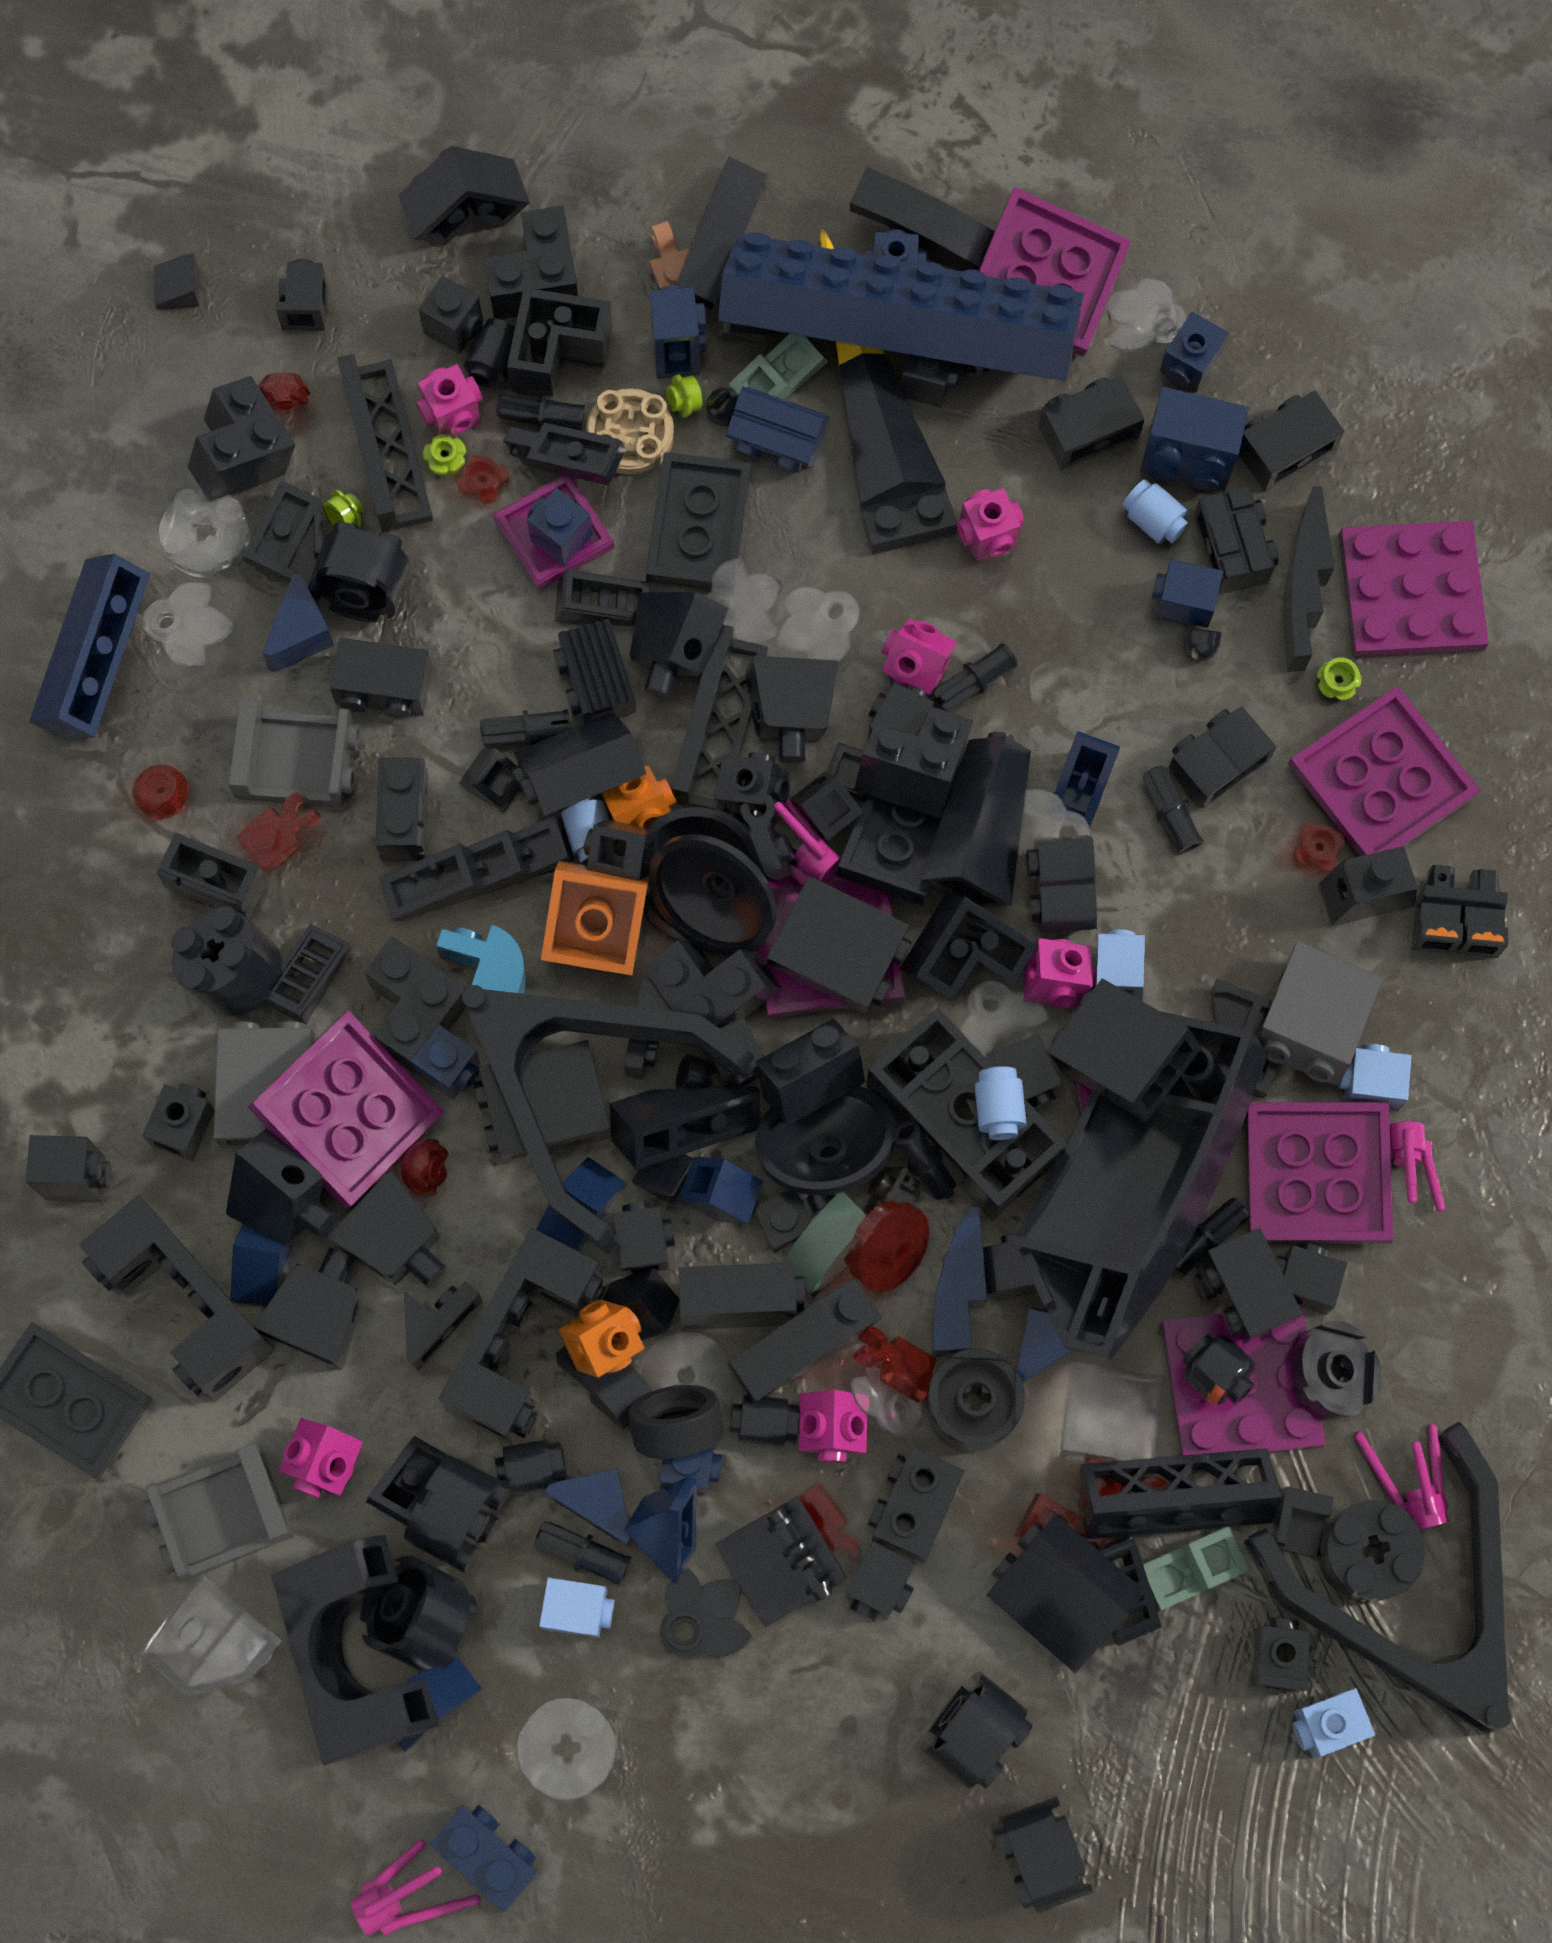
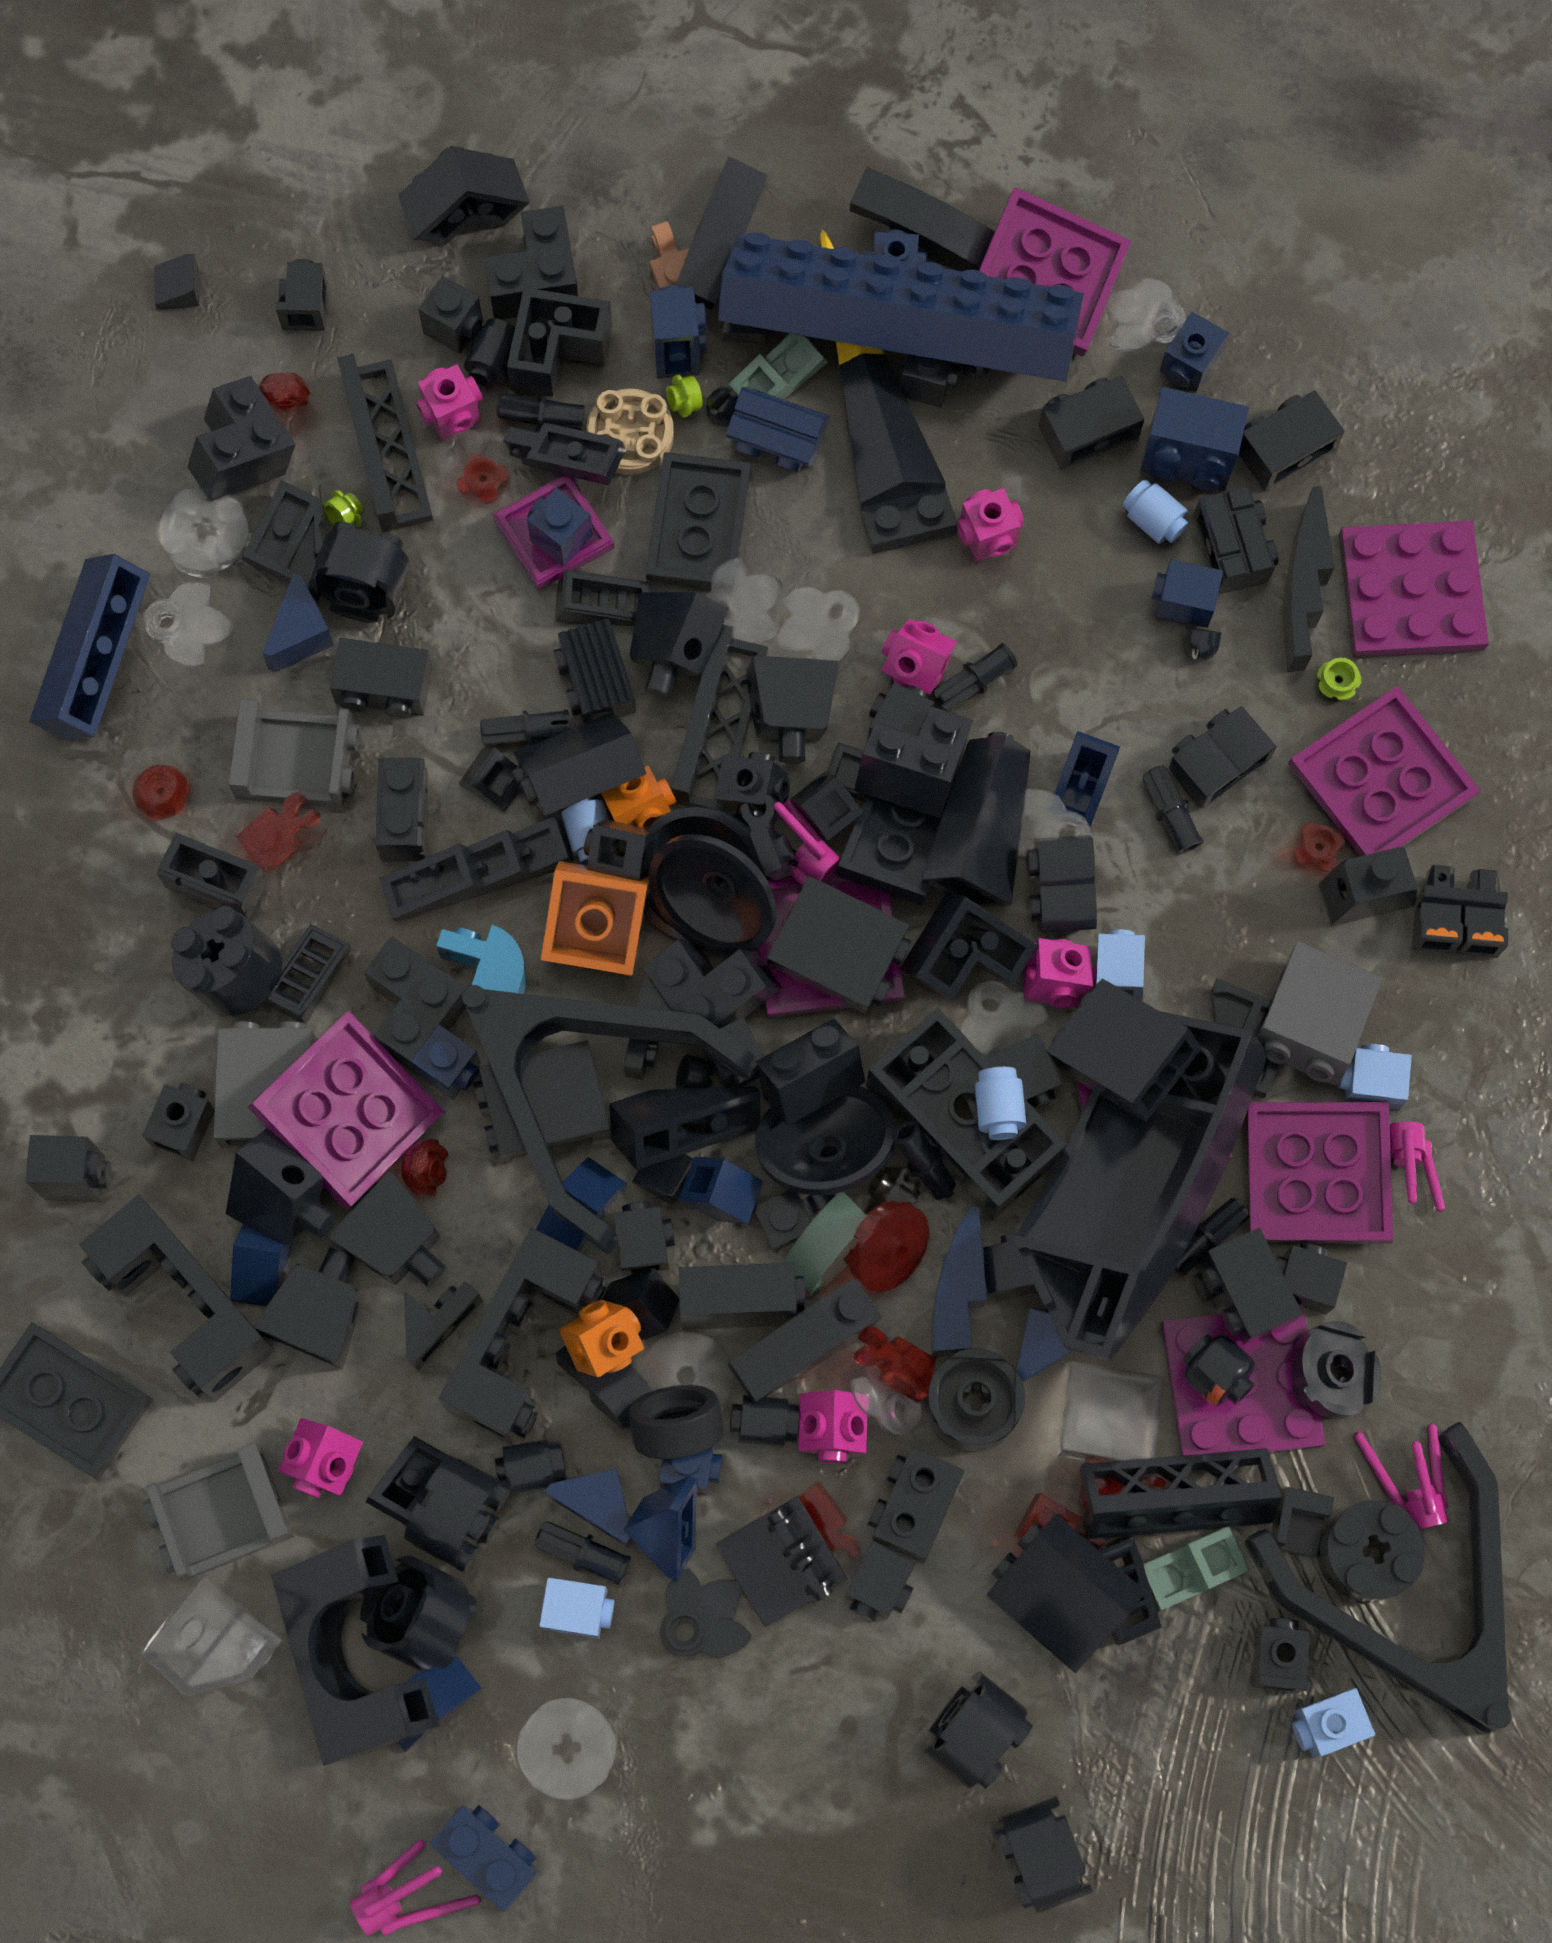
lime plate [423,434,466,477] -> none

